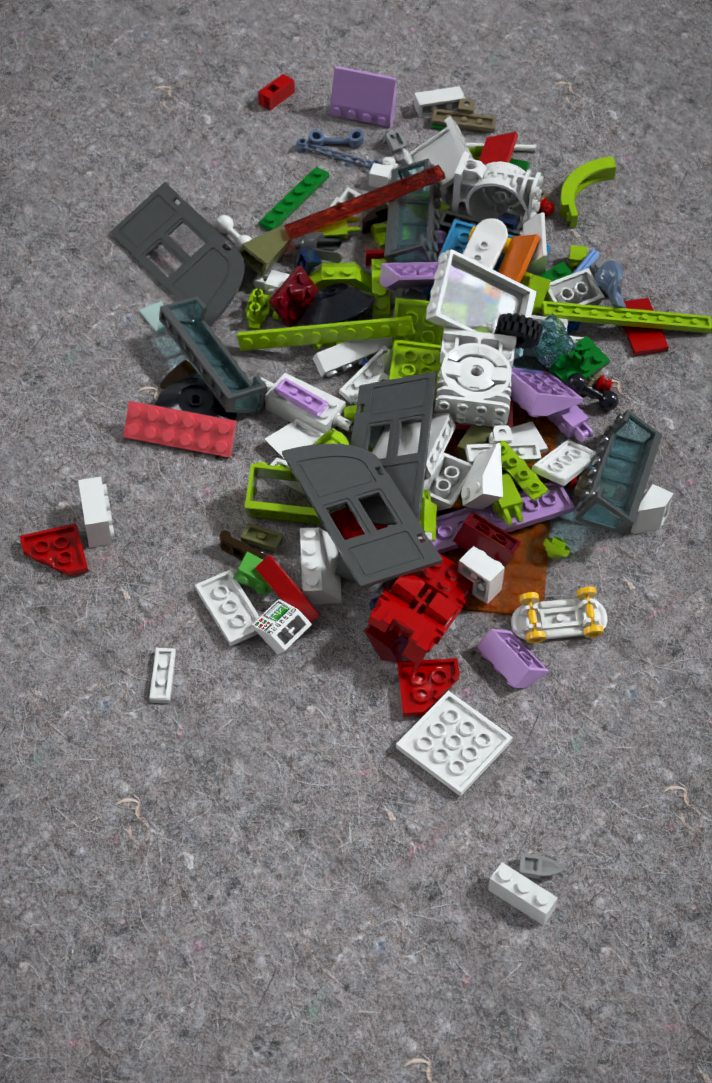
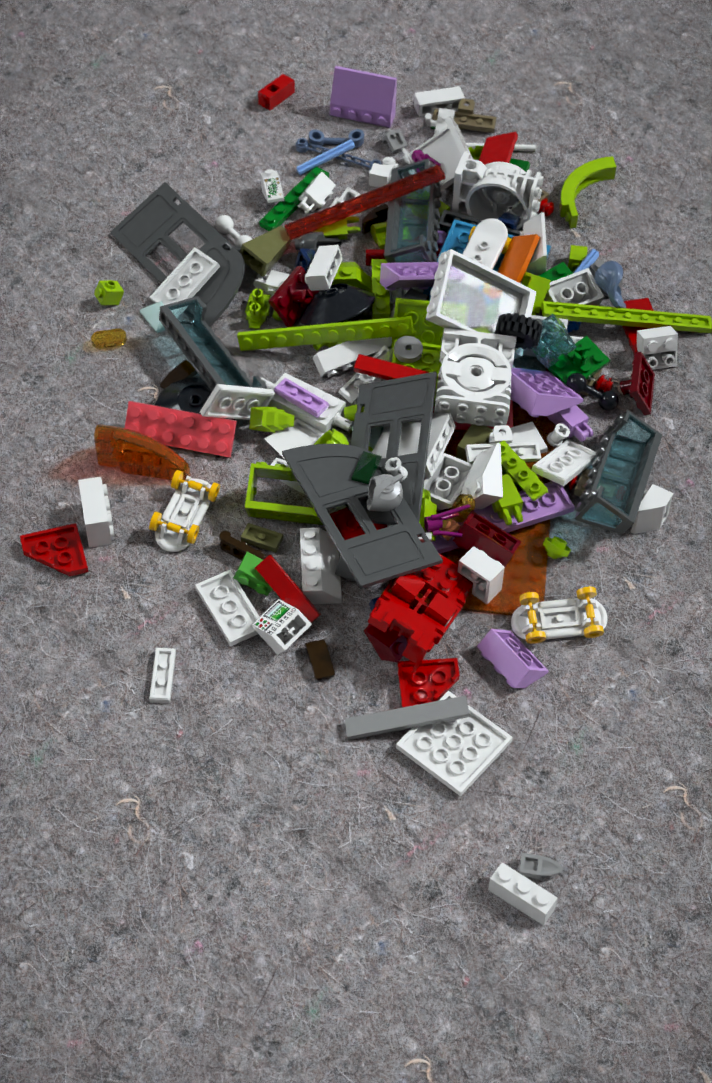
none -> clear yellow plate [91,329,127,349]
none -> lime brick [94,280,124,306]
none -> clear orange panel [94,424,191,480]
none -> white piece [149,470,220,552]
none -> white plate [150,247,220,316]
none -> white tile [200,384,275,420]
none -> lime connector [249,407,294,433]
none -> white slope [260,170,284,203]
none -> light blue axle [296,139,355,175]
none -> white brick [298,172,336,214]
none -> white brick [305,245,343,291]
none -> dark brown slope [305,639,335,681]
none -> light grey tile [345,695,470,740]
none -> dark green slope [351,451,382,484]
none -> red tile [354,354,429,380]
none -> light grey helmet [367,473,403,512]
none -> white bush [385,457,408,482]
none -> light grey piece [394,336,423,363]
none -> magenta plant [411,150,441,187]
none -> magenta plant [424,504,470,537]
none -> white plate [425,108,455,136]
none -> nougat plate [439,518,461,541]
none -> clear yellow plate [452,494,475,523]
none -> white bush [547,423,570,447]
none -> dark red plate [620,352,655,416]
none -> white slope [637,326,678,370]

